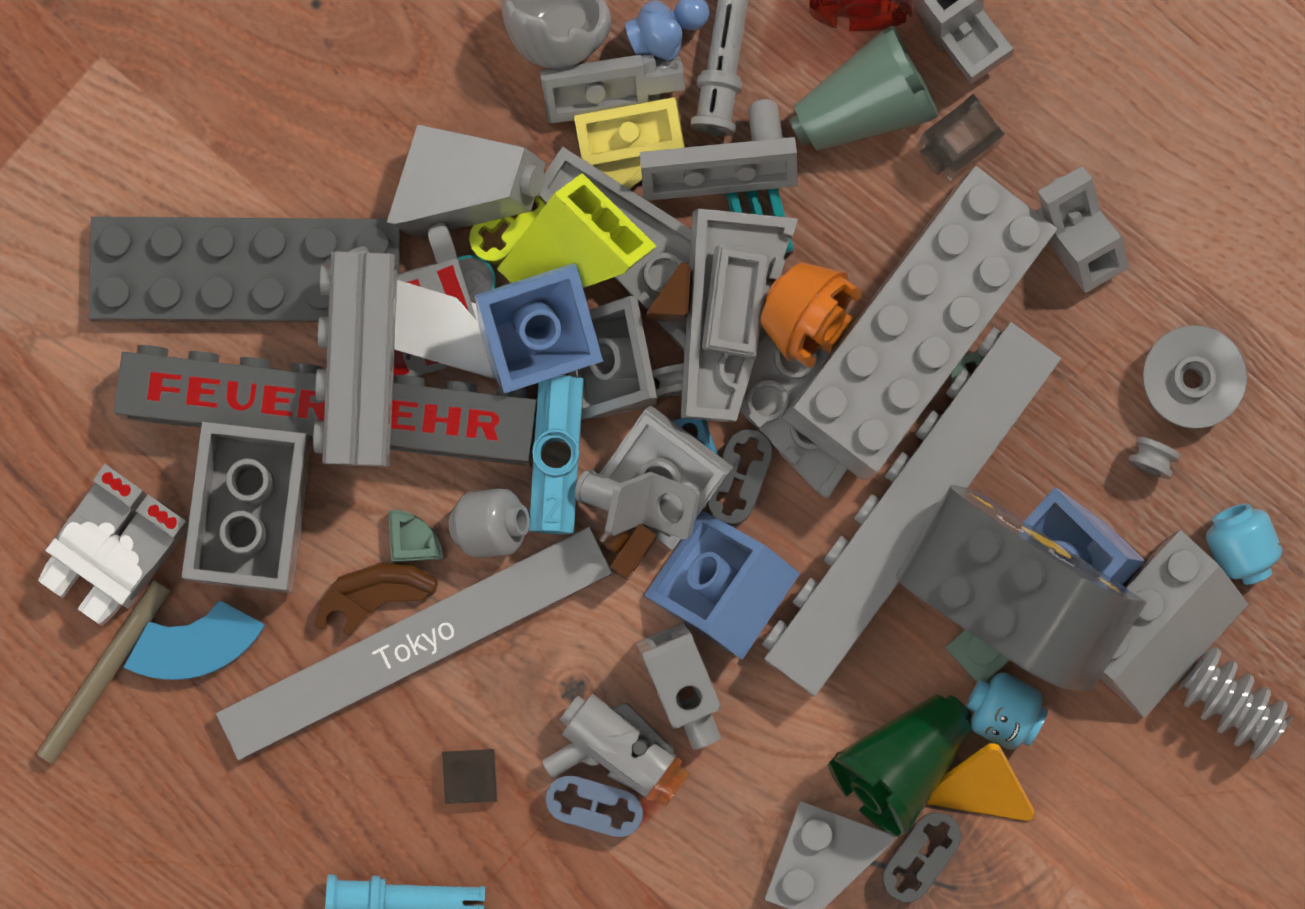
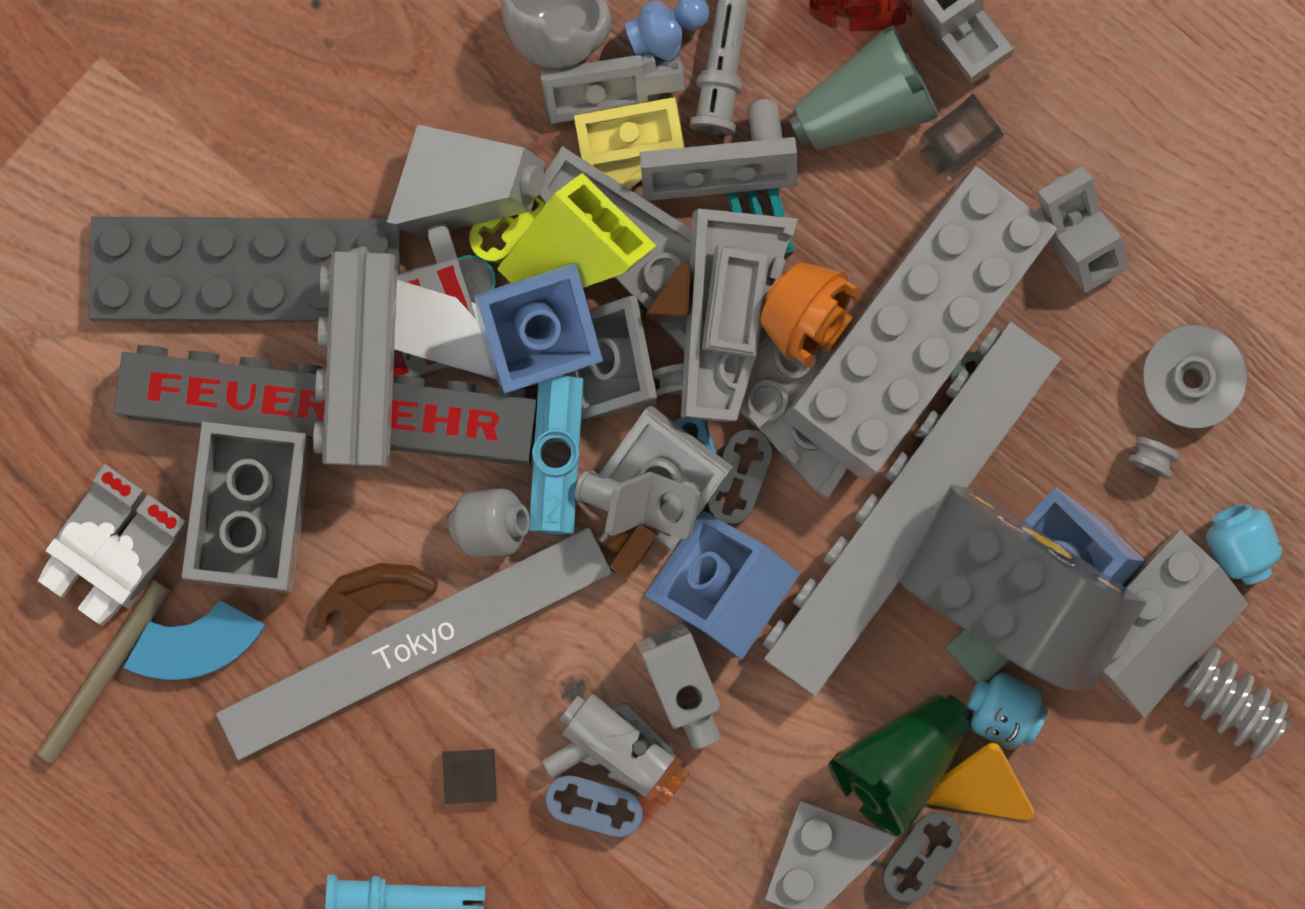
sand green tile [389,510,444,563] -> none

